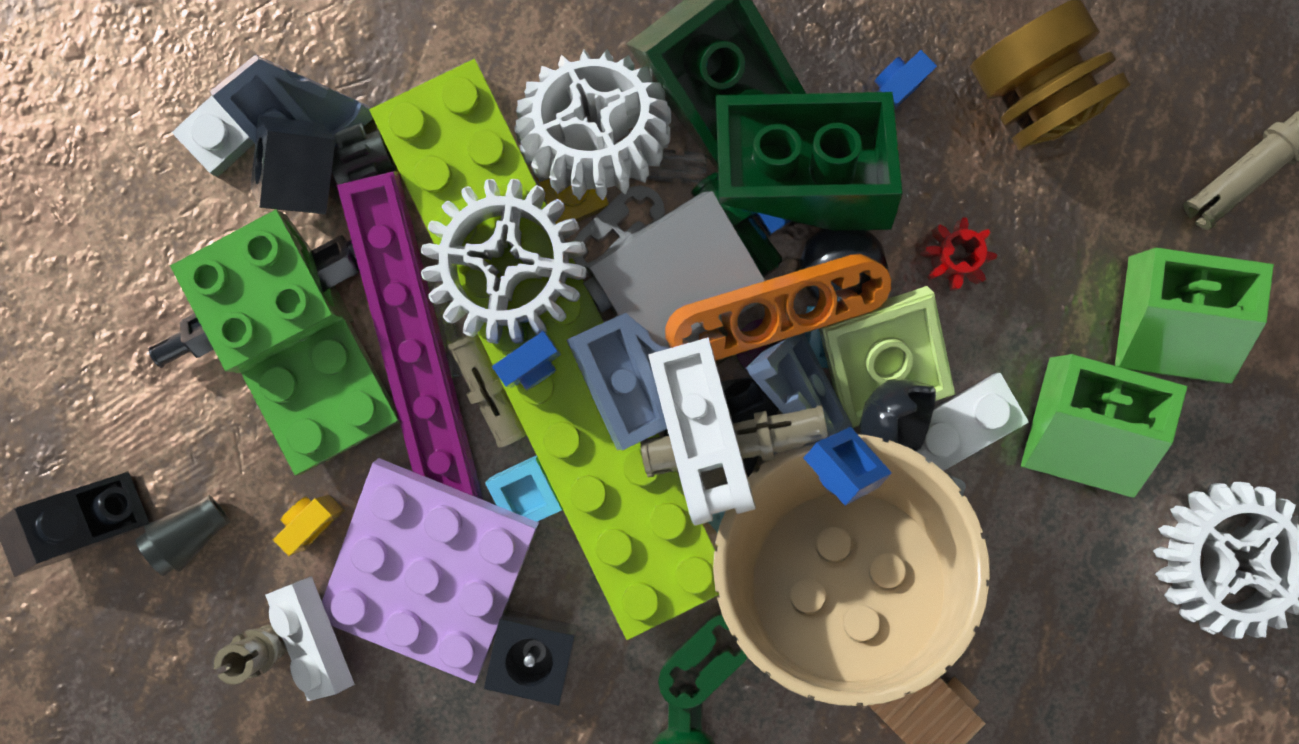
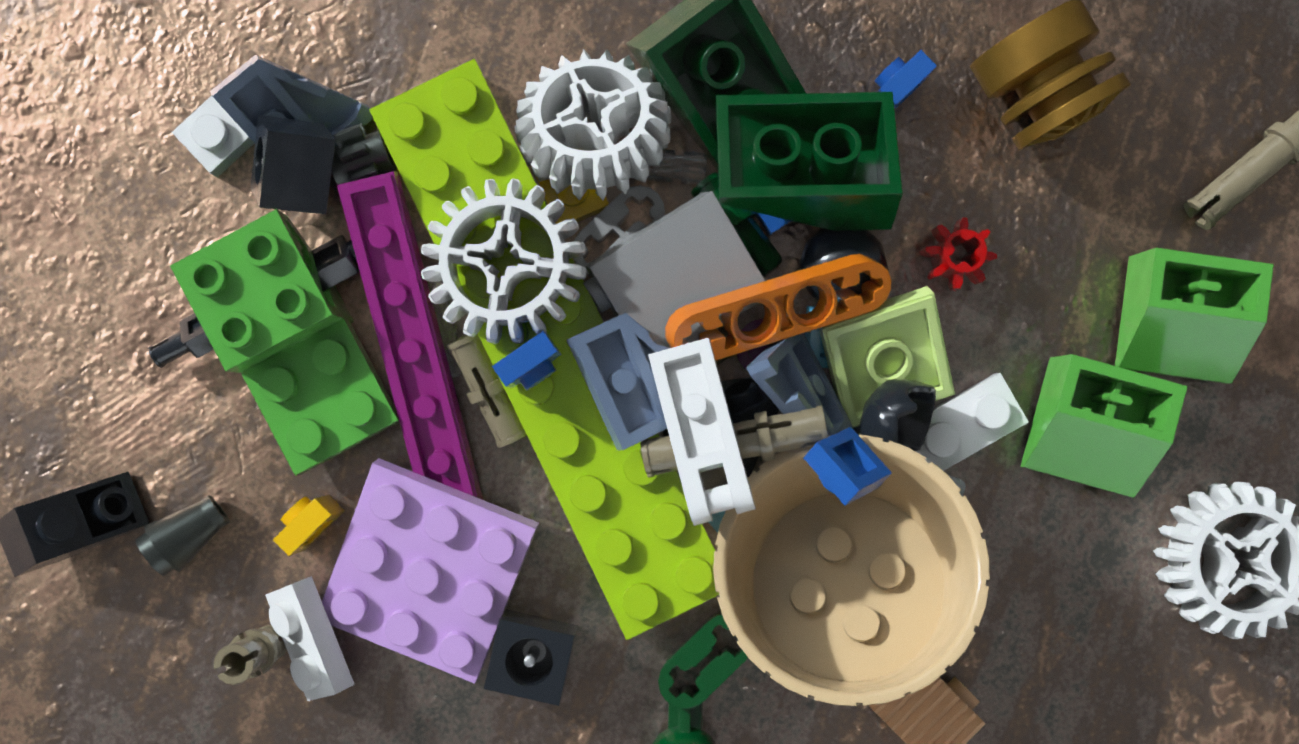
medium azure plate [485,455,563,522] -> none

